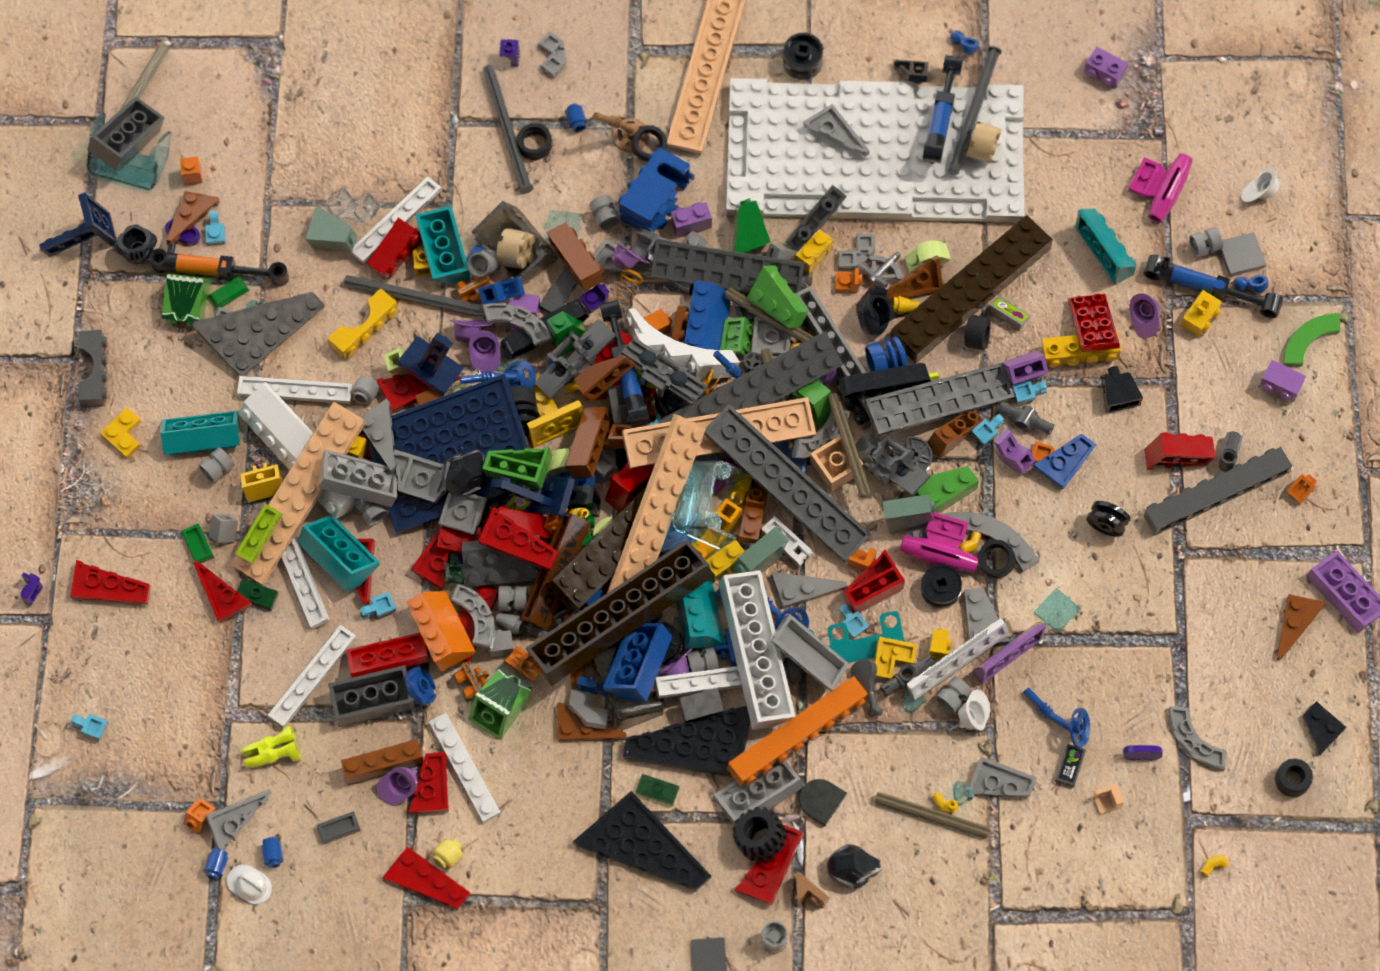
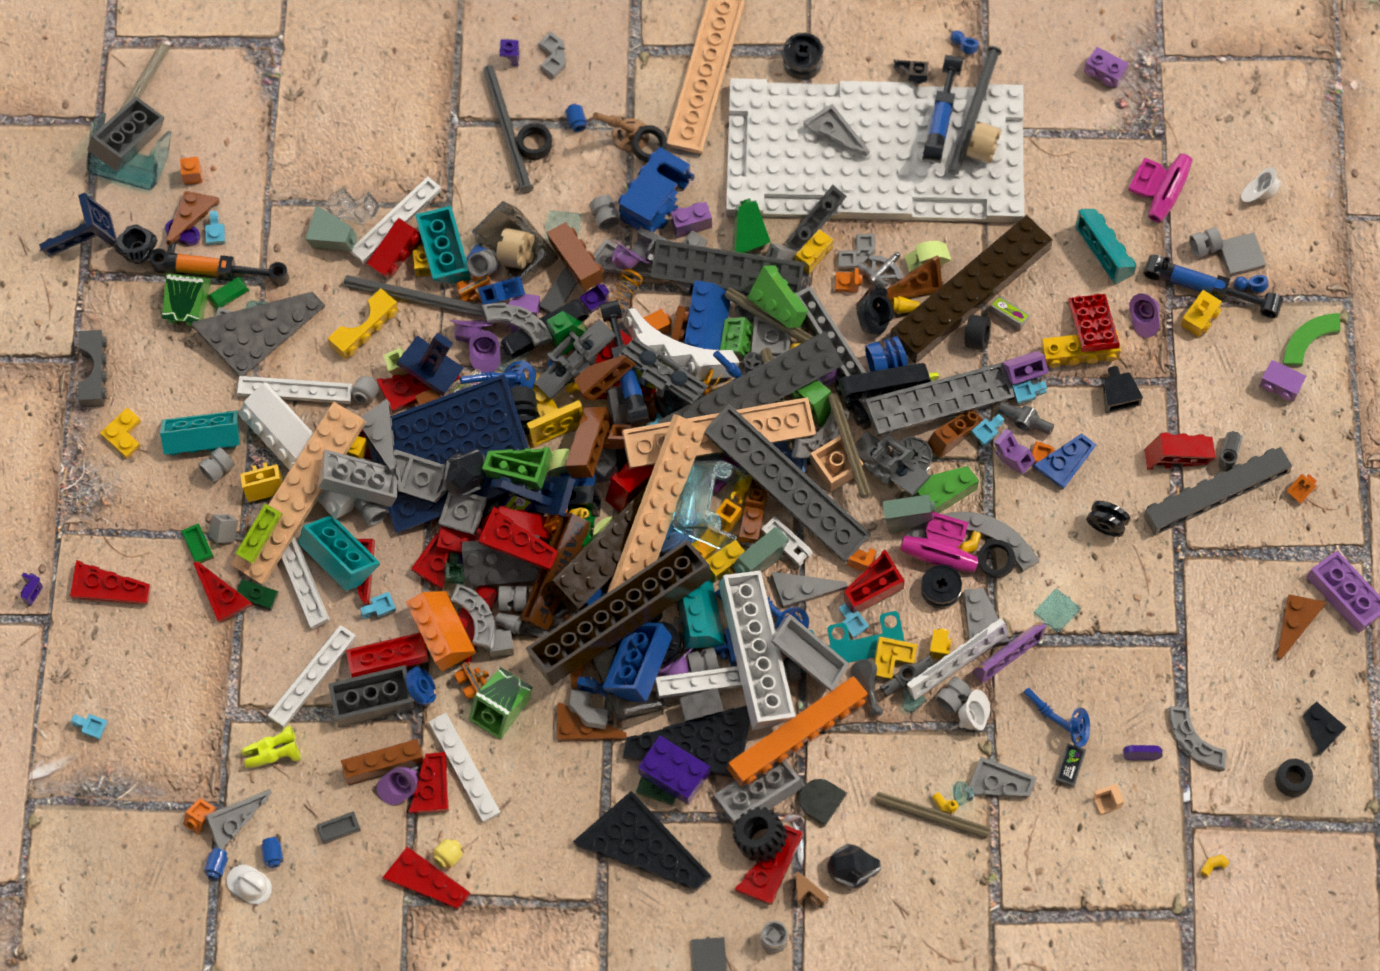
orange hips [505,646,541,682] -> none
none -> dark purple brick [638,736,710,806]

